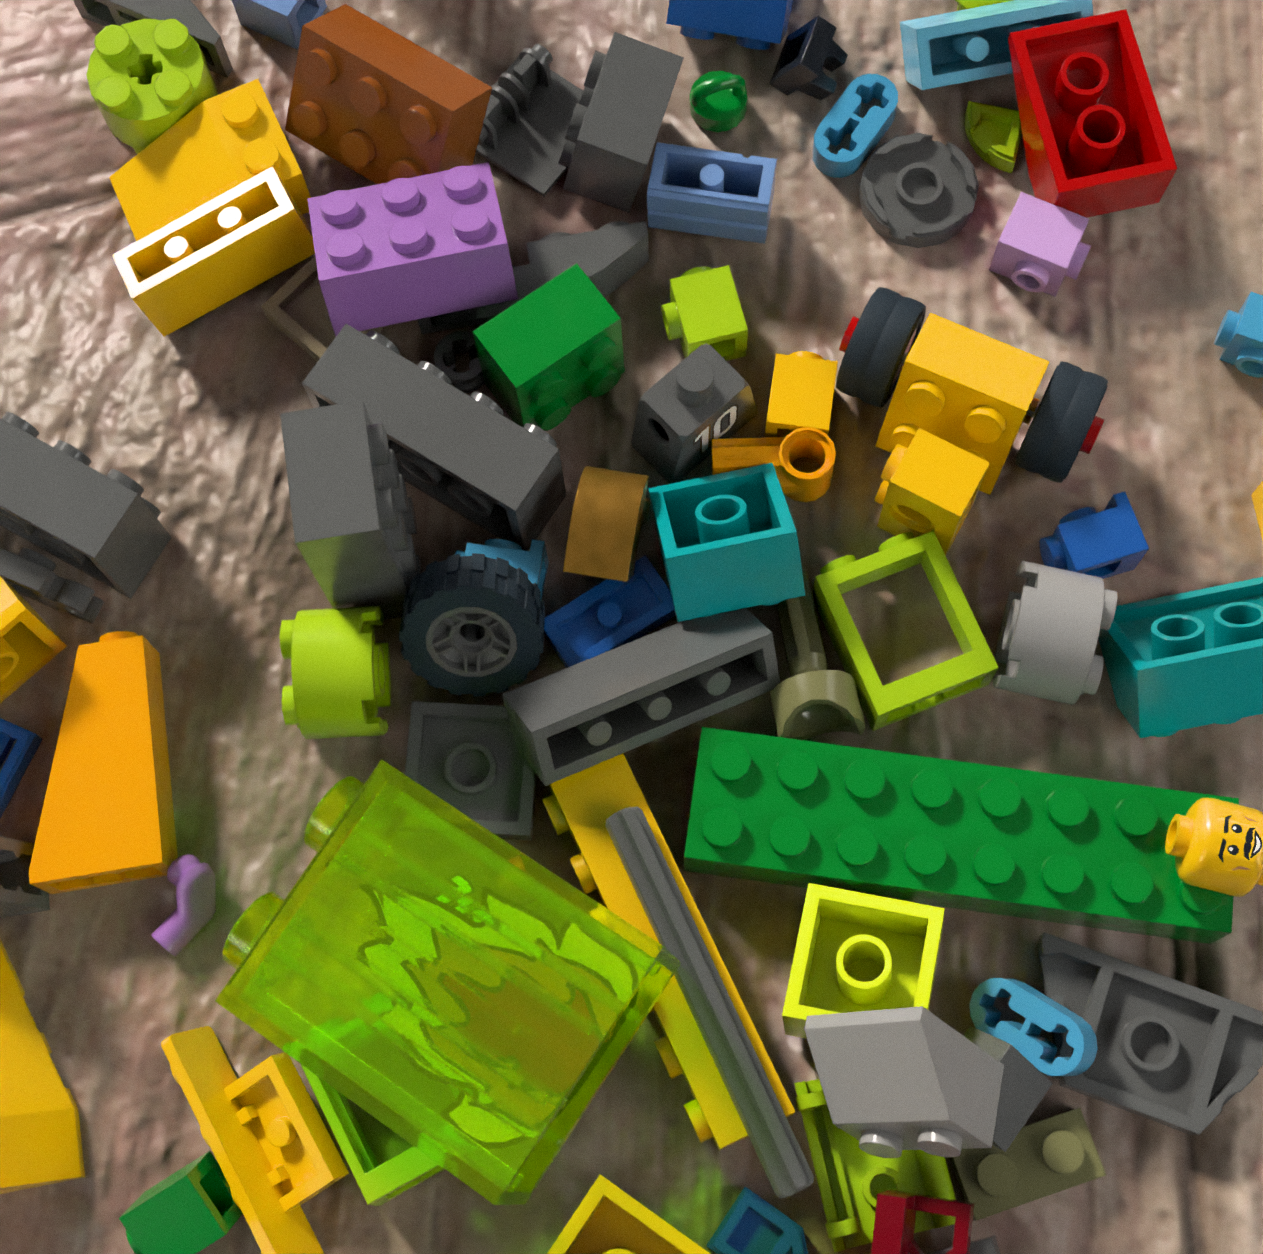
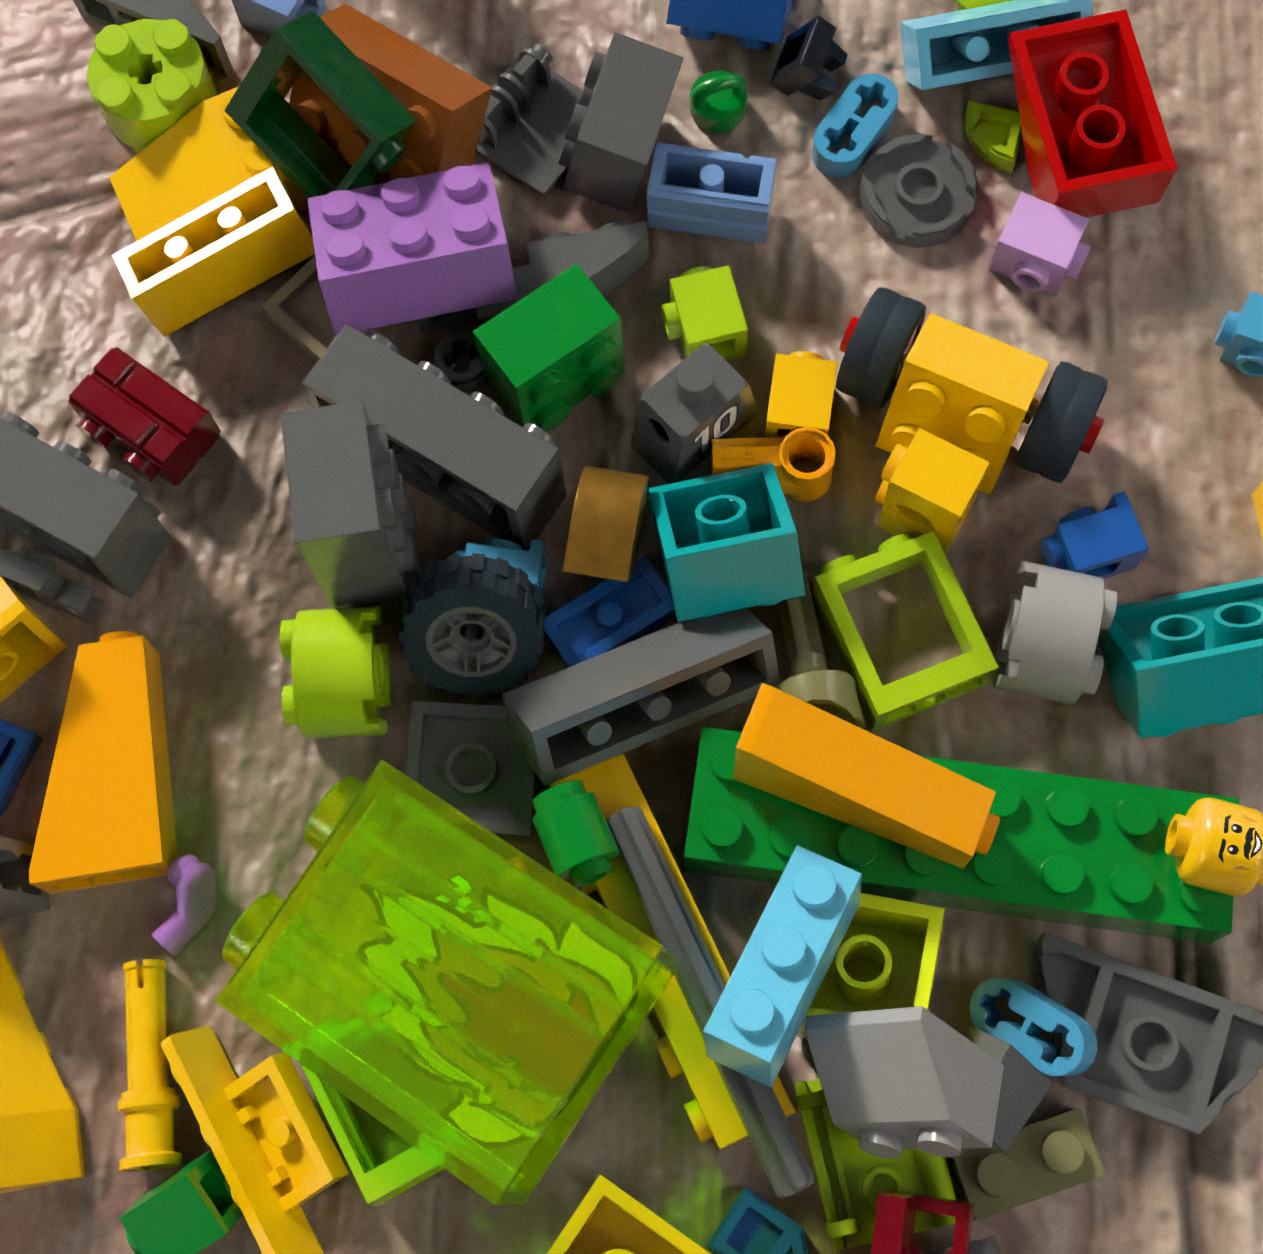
none -> dark red brick [68,347,221,487]
none -> yellow pin [118,959,182,1173]
none -> dark green window [224,10,416,198]
none -> green brick [532,780,620,887]
none -> medium azure brick [703,845,862,1088]
none -> light orange slope [733,683,1000,869]

